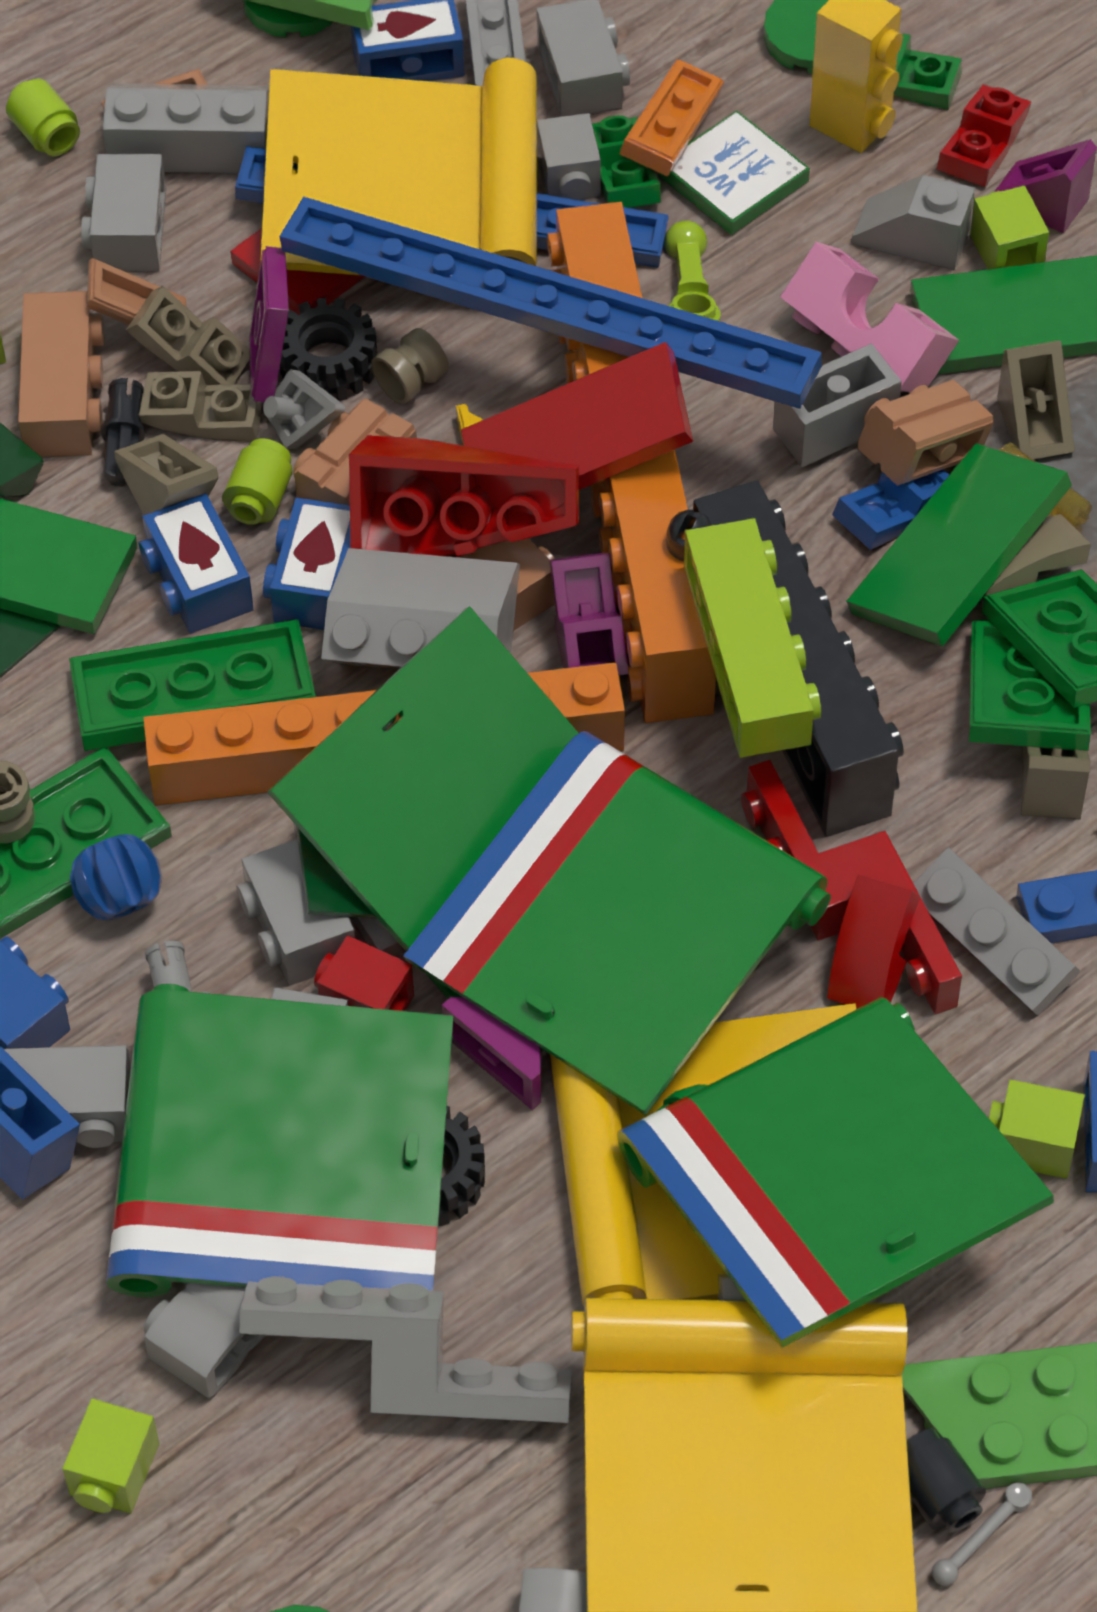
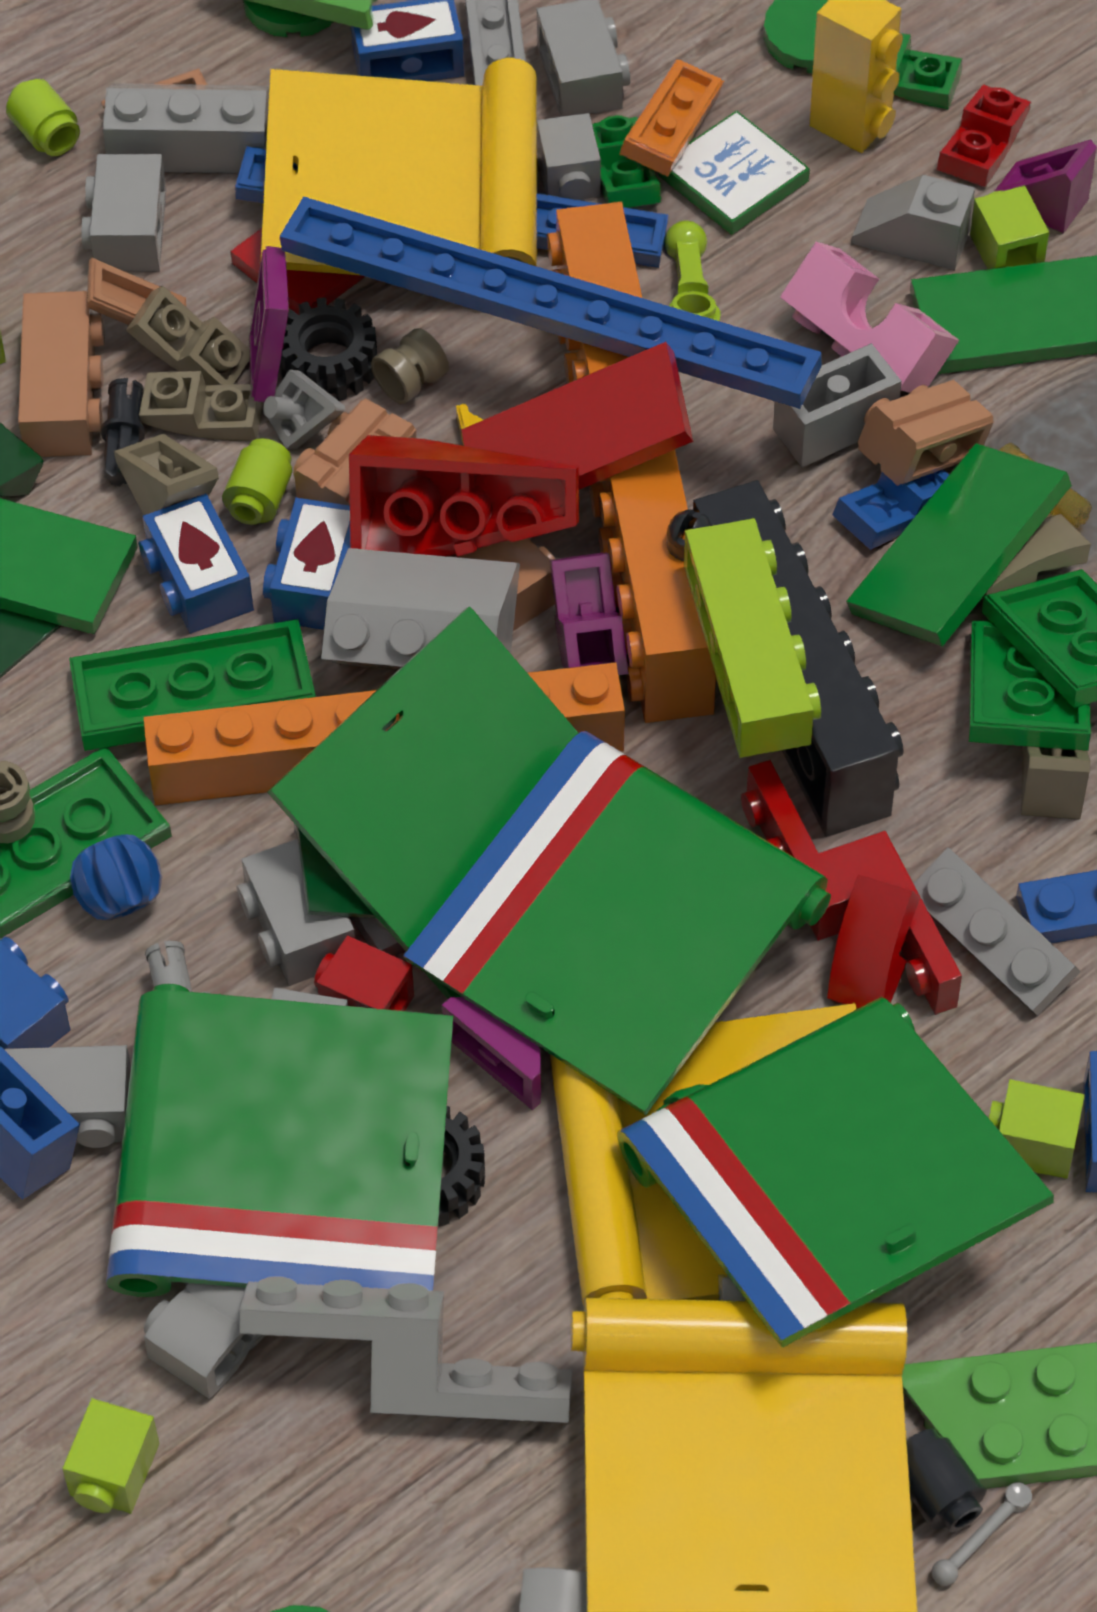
dark tan slope [997,340,1075,460] -> none

